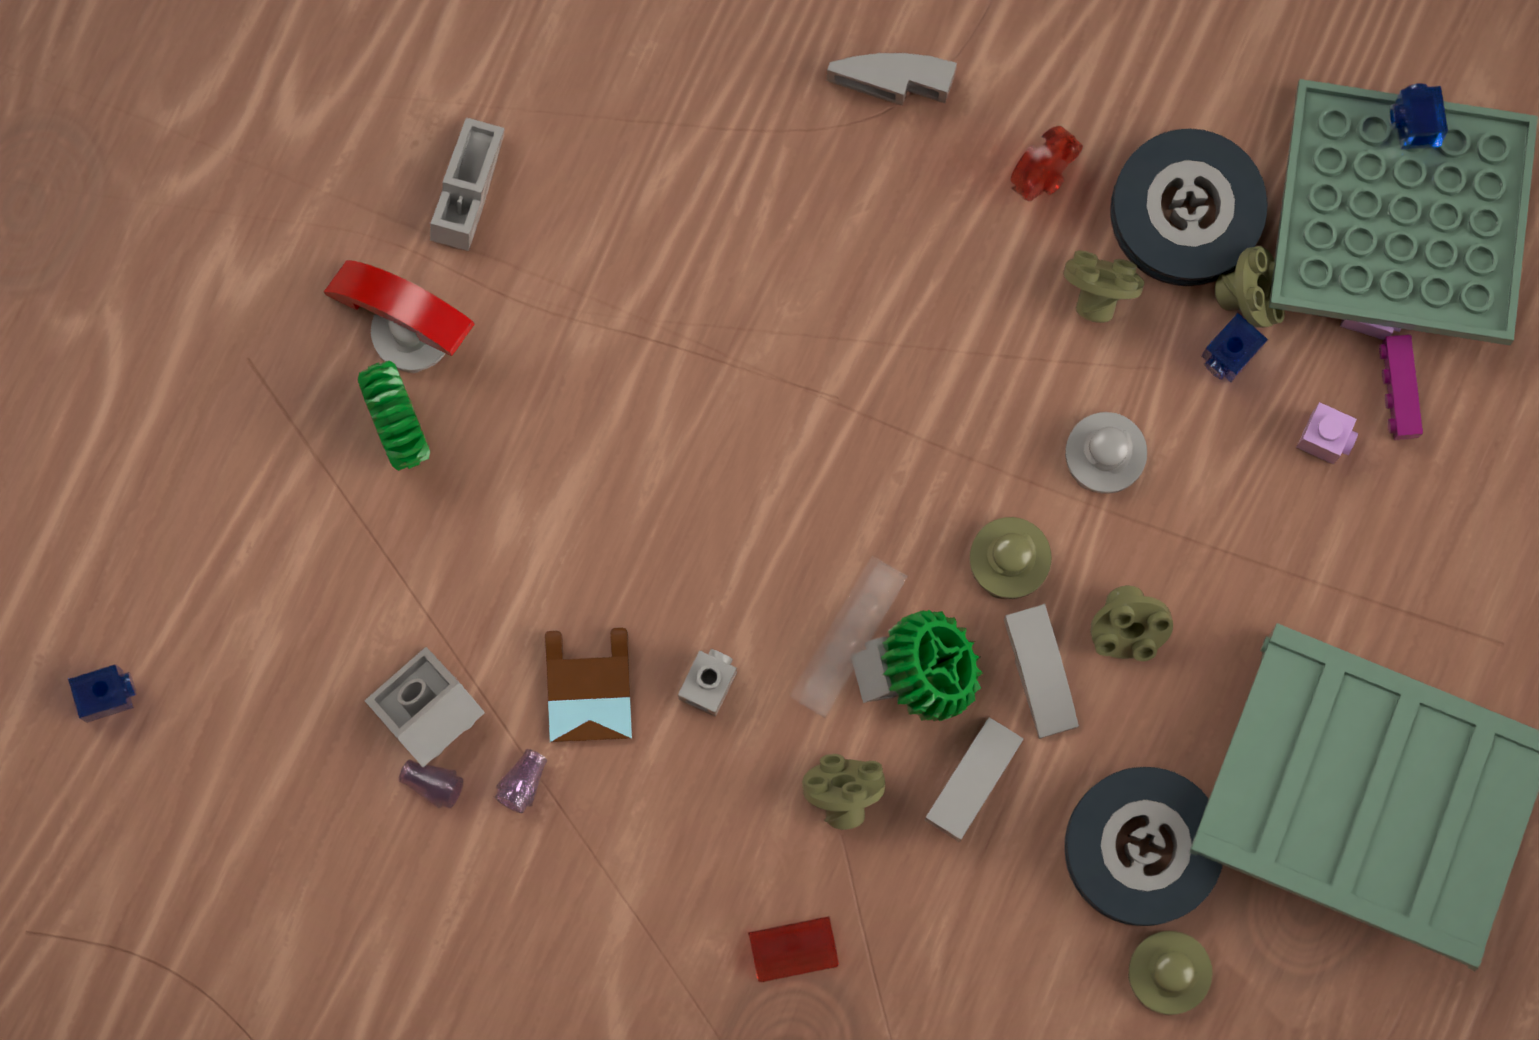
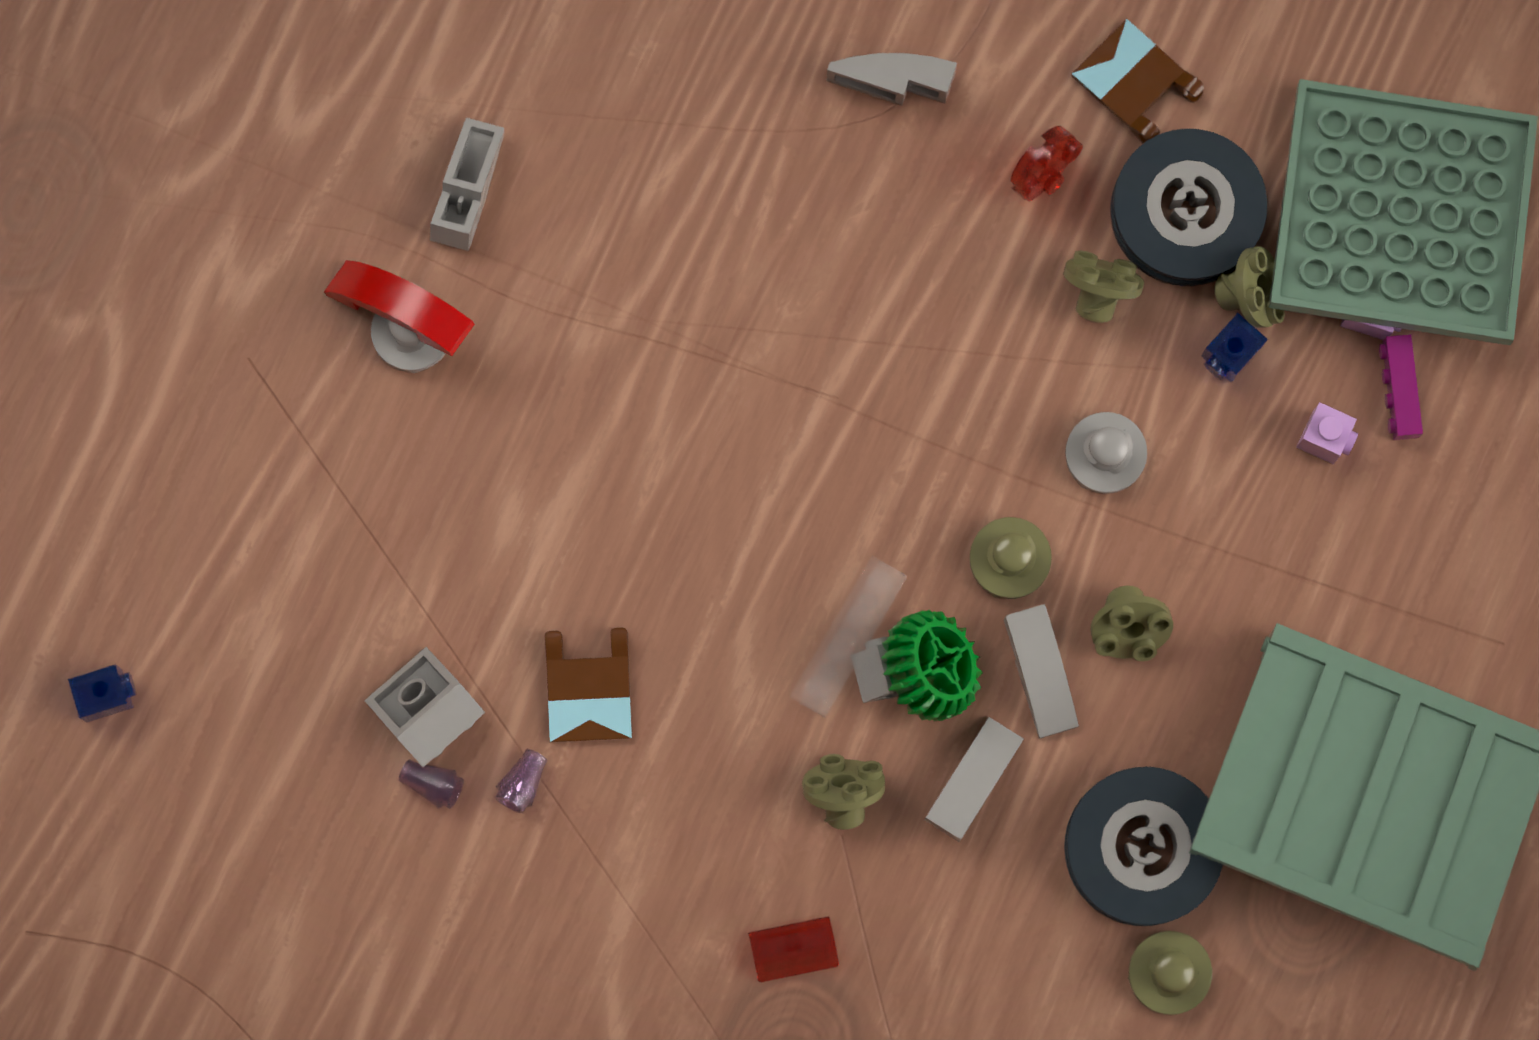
green gear [357,360,430,471] -> none
light grey brick [678,649,737,717] -> none
clear blue brick [1390,83,1448,150] -> none
none -> reddish brown flag [1071,19,1204,144]

